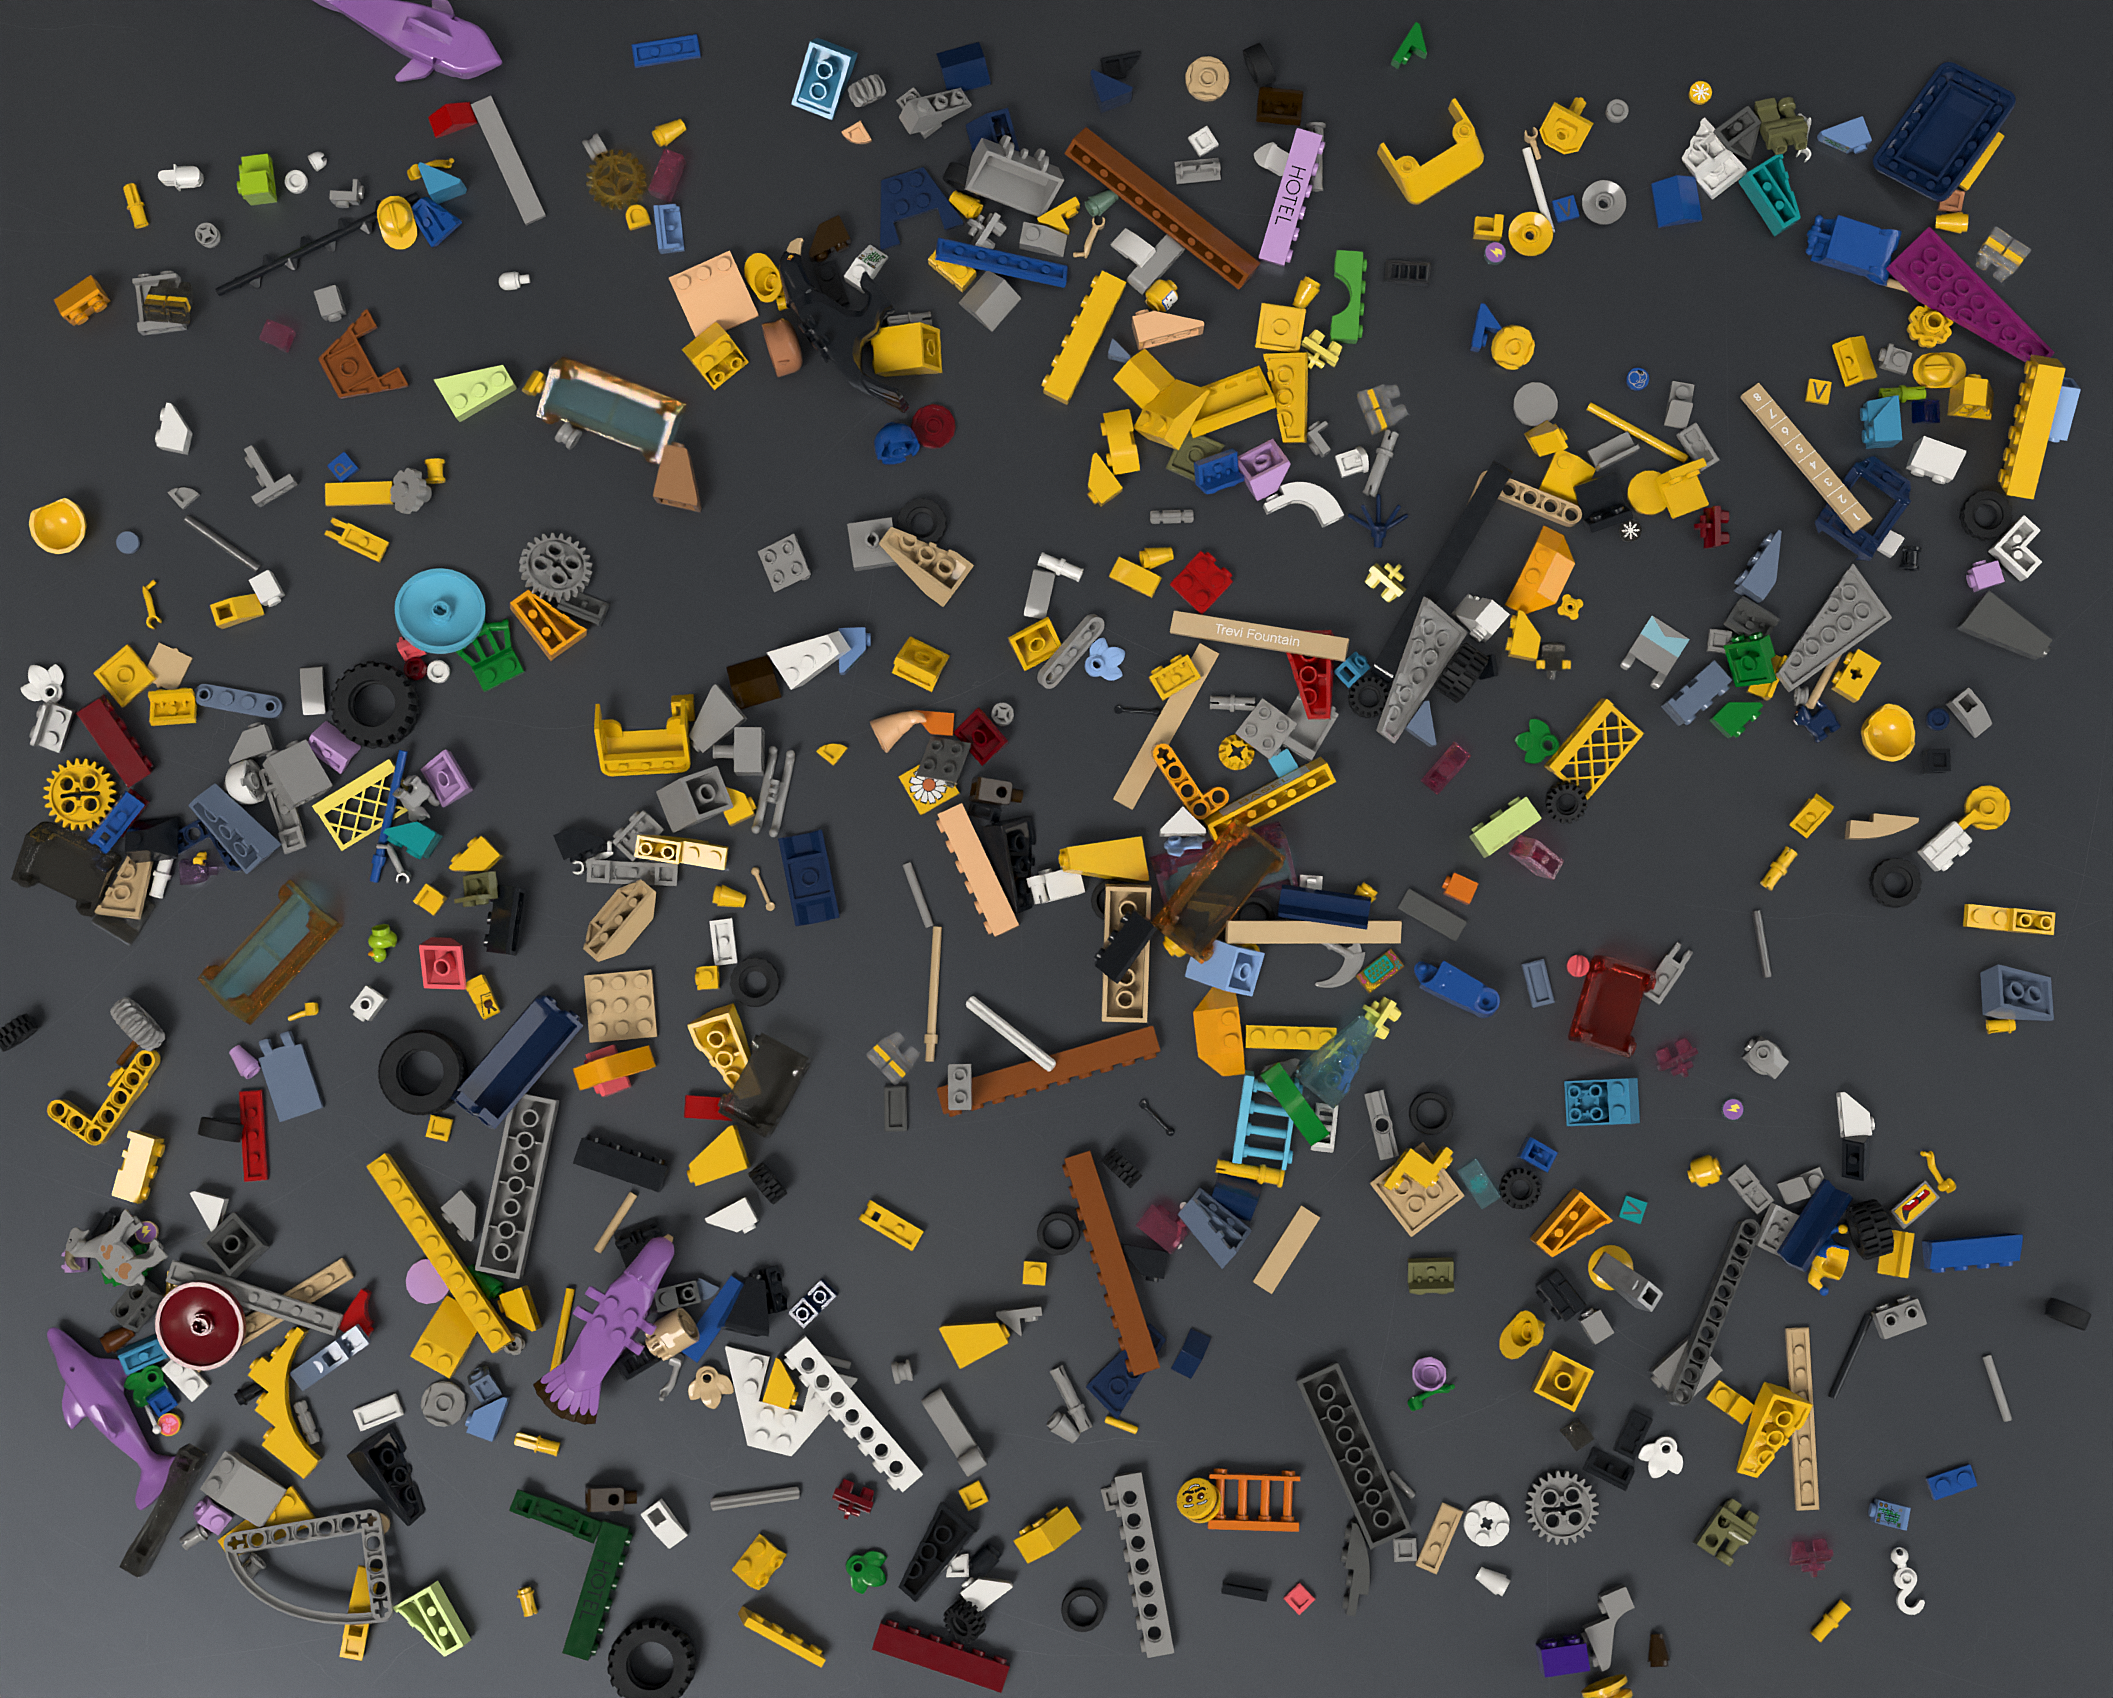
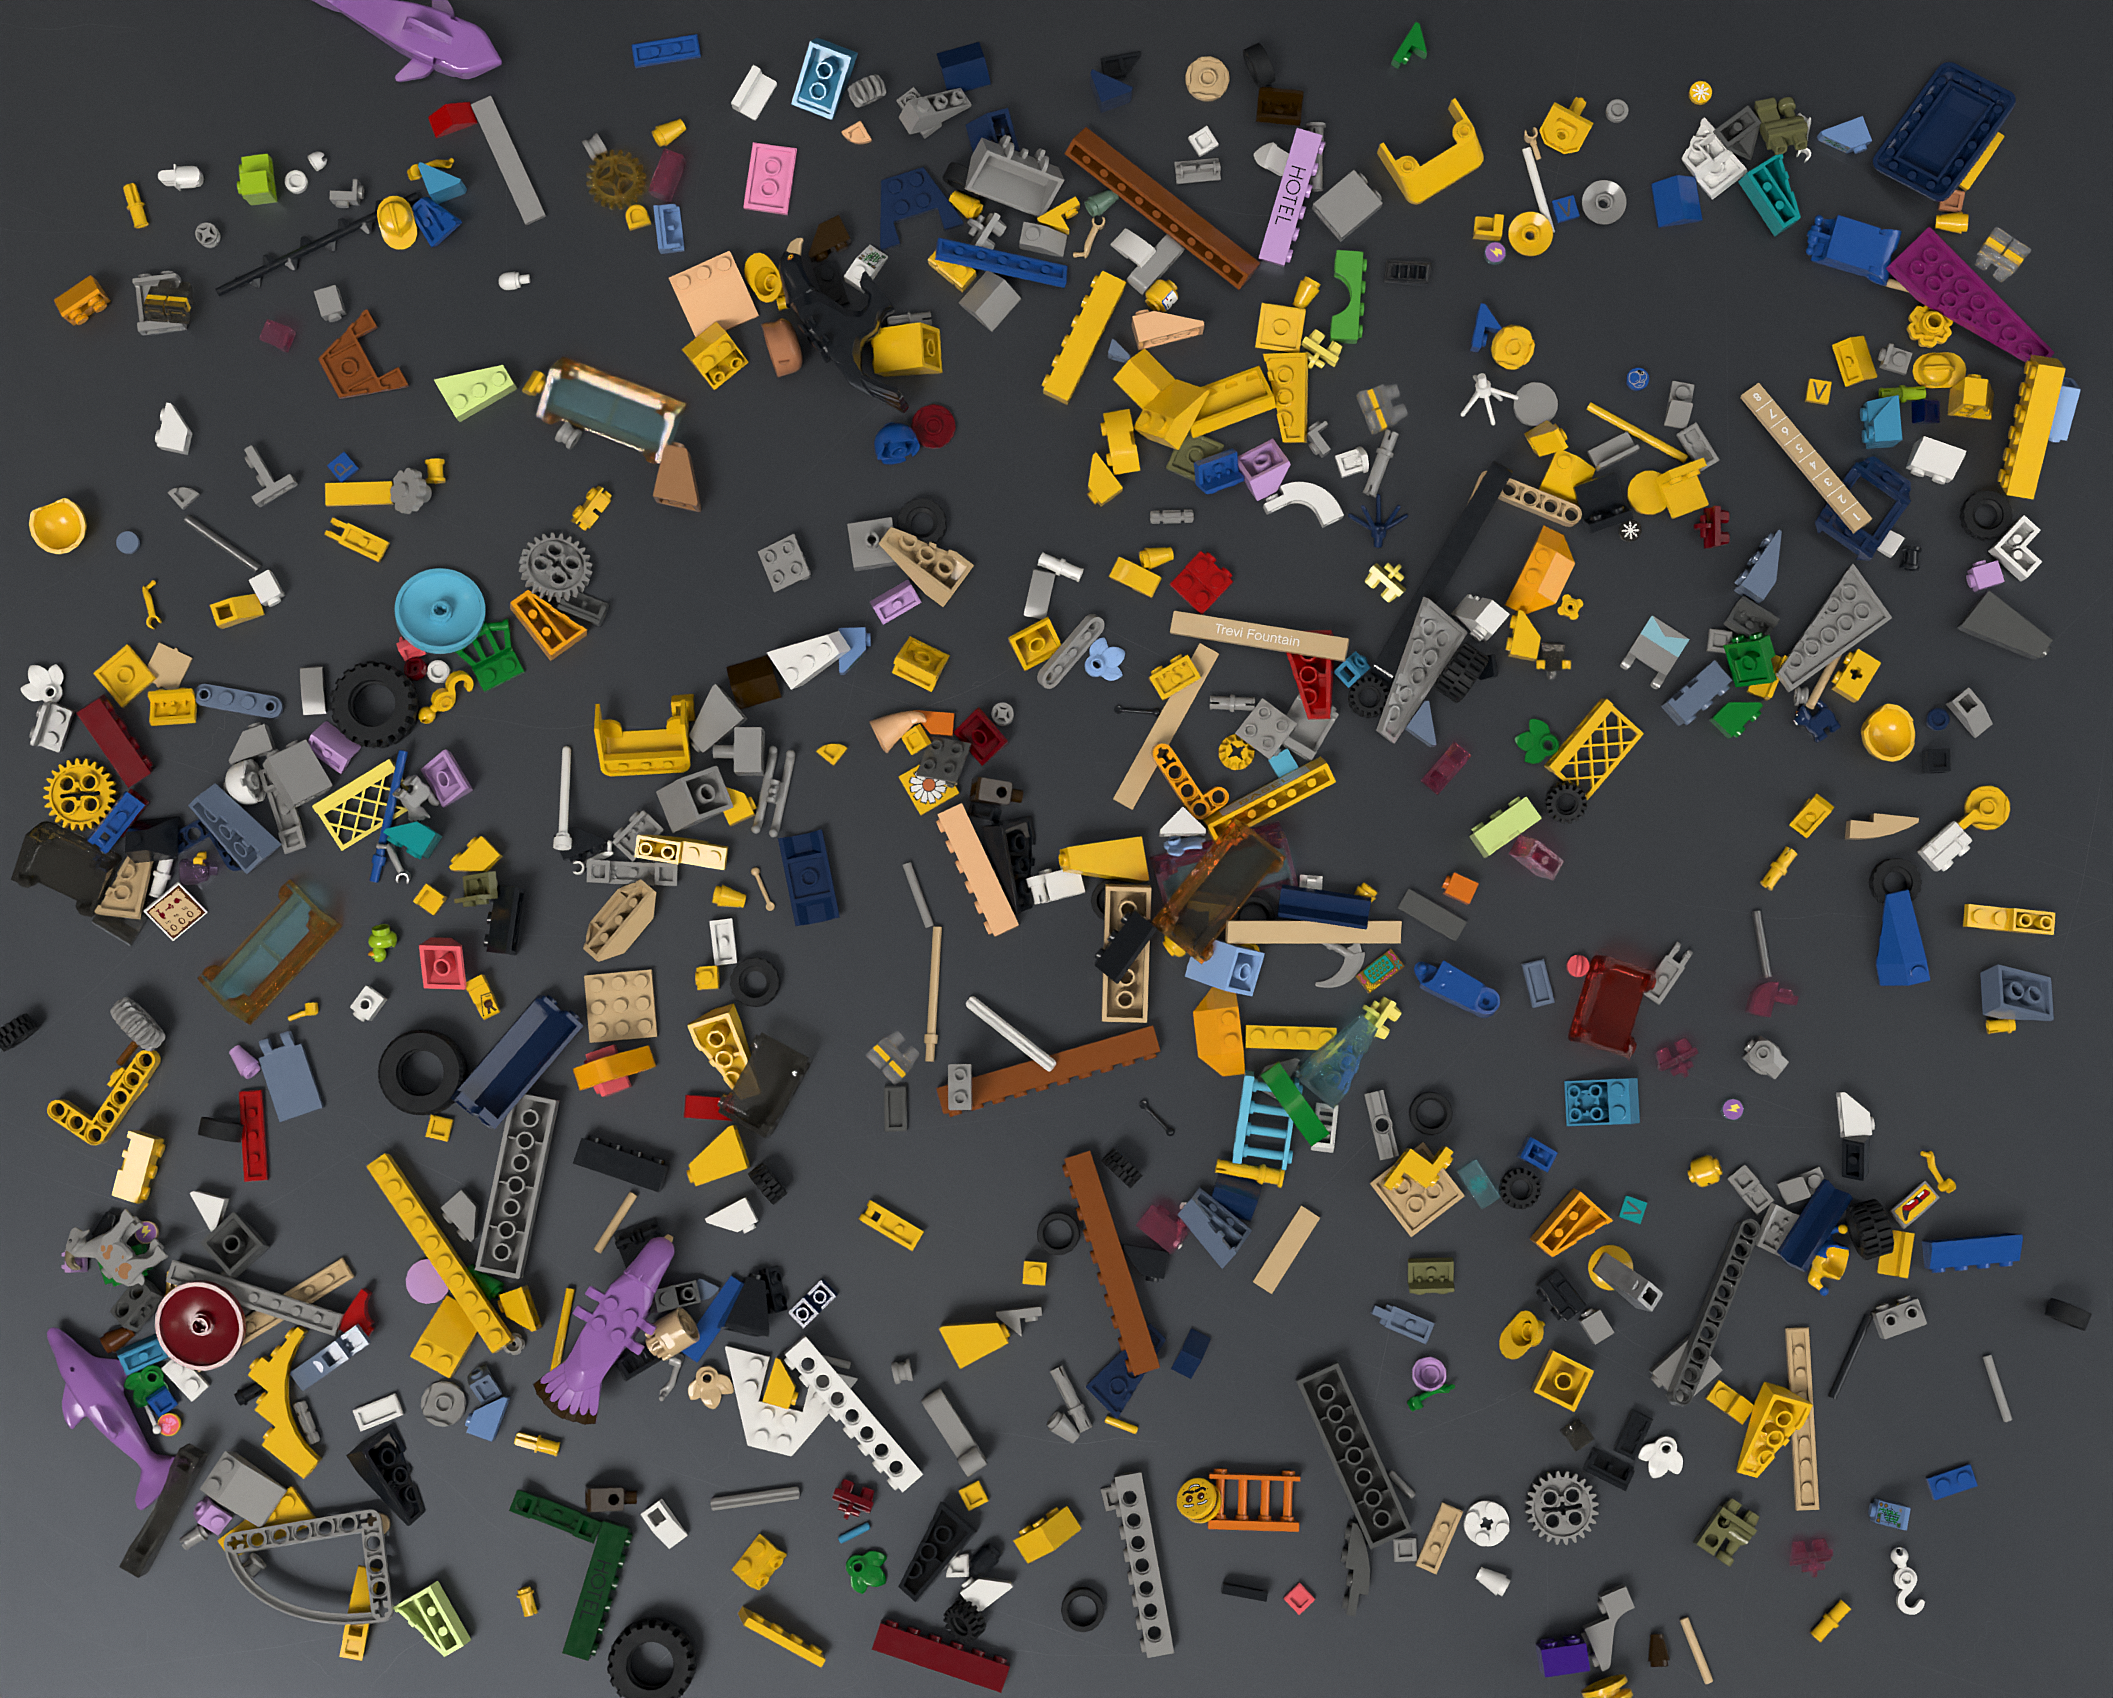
none -> piece [143,882,208,941]
none -> yellow piece [418,670,474,724]
none -> white piece [553,746,572,850]
none -> yellow hinge [571,485,612,531]
none -> white panel [731,65,777,121]
none -> bright pink tile [743,142,797,215]
none -> dark azure piece [838,1522,871,1544]
none -> lavender slope [870,580,922,625]
none -> yellow tile [901,724,931,755]
none -> light grey brick [1312,170,1383,242]
none -> sand blue hinge [1370,1304,1435,1344]
none -> white plant [1461,373,1519,425]
none -> tan bar [1680,1617,1713,1684]
none -> clear pink brick [1745,982,1799,1018]
none -> blue wedge [1875,889,1930,986]

